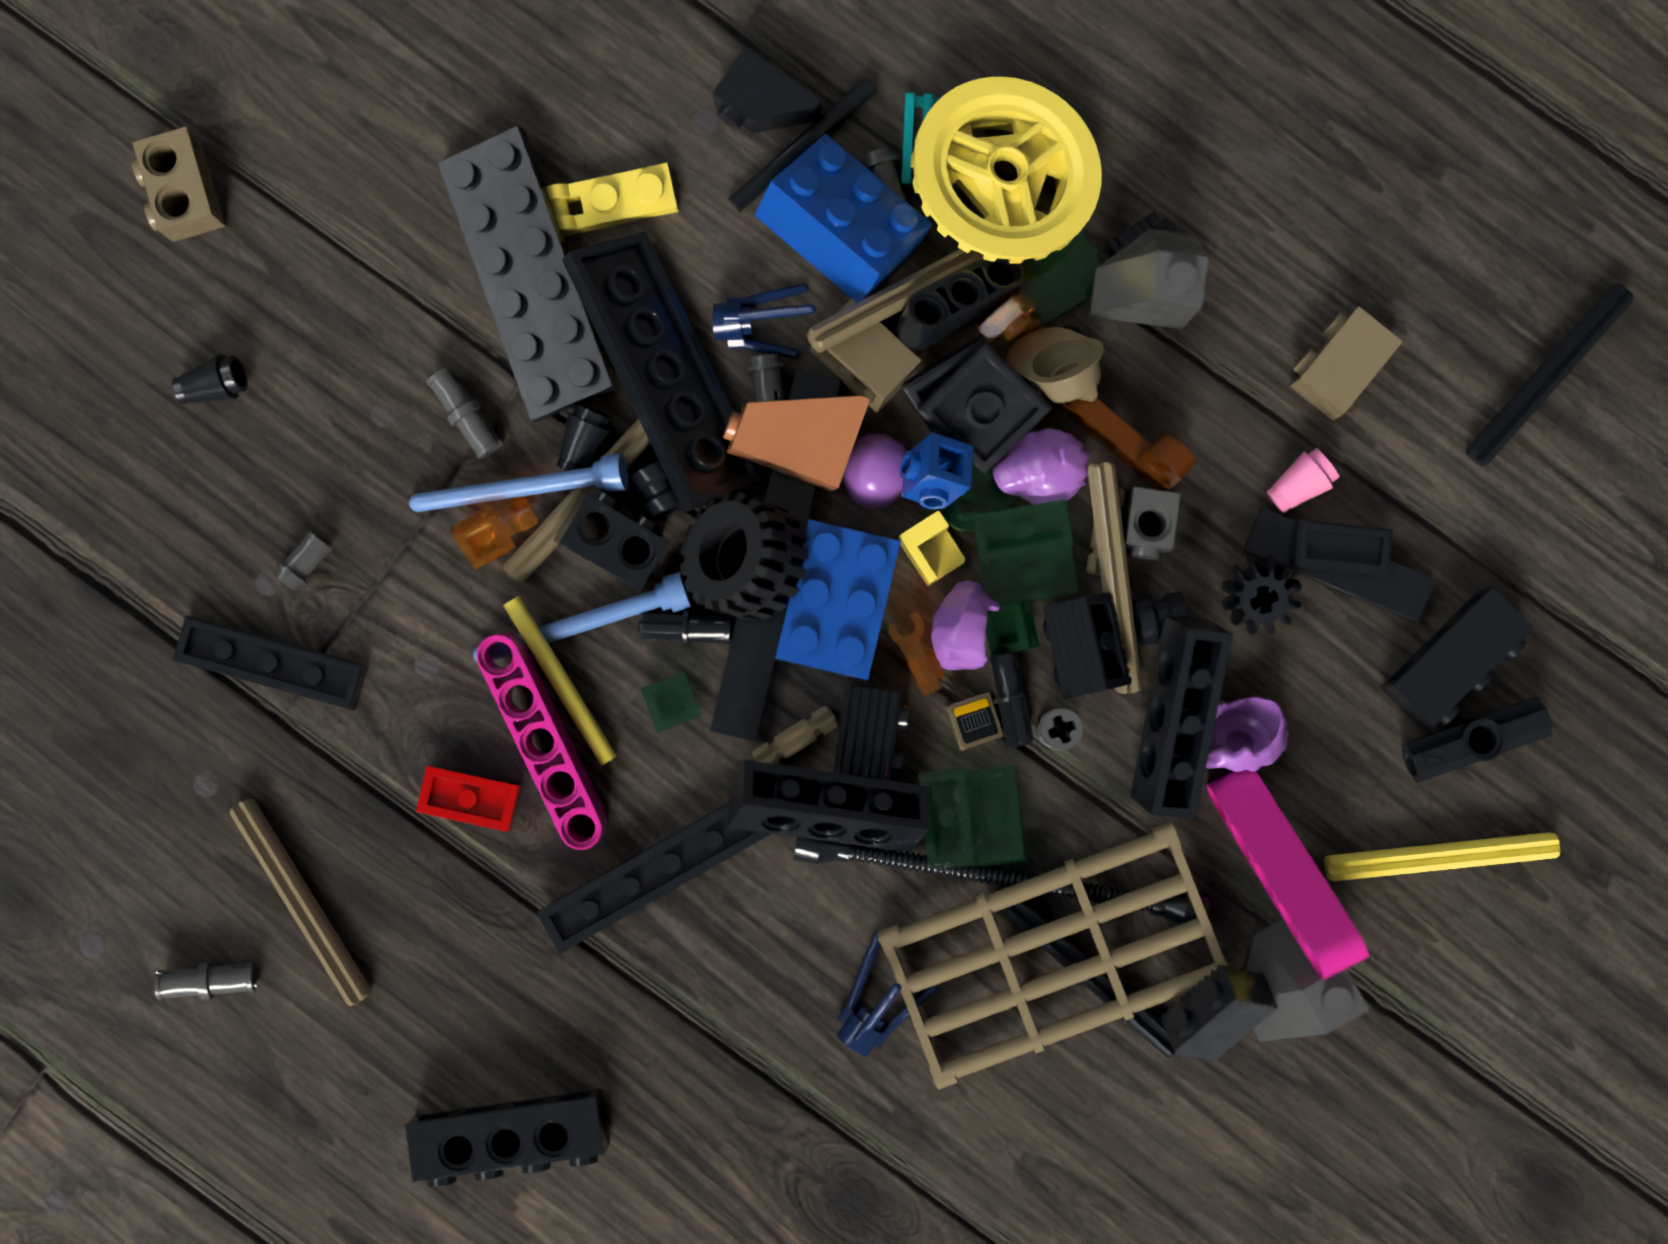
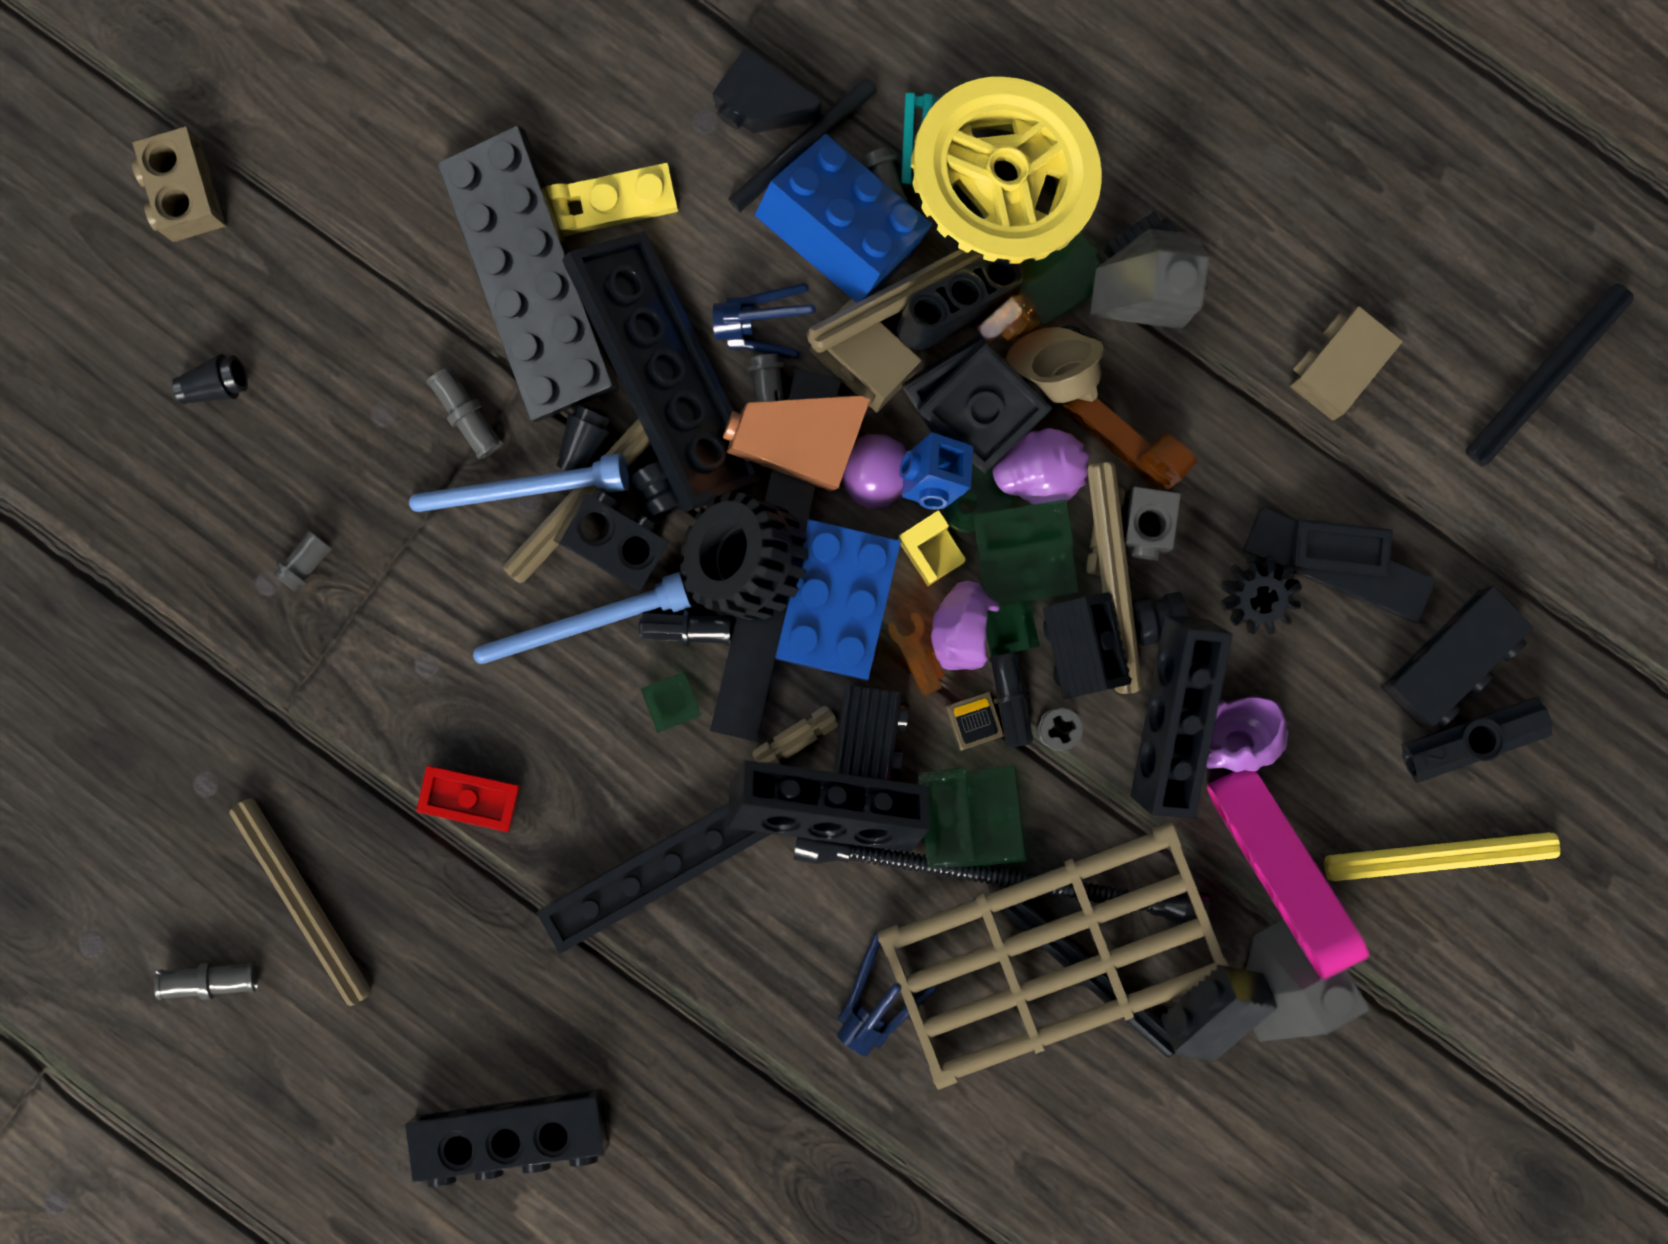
black tile [172,615,368,710] -> none
clear orange plate [449,496,538,570] -> none
dark pink beam [476,632,608,850] -> none
light yellow bar [503,596,617,765] -> none
bright pink cone [1266,448,1339,514] -> none

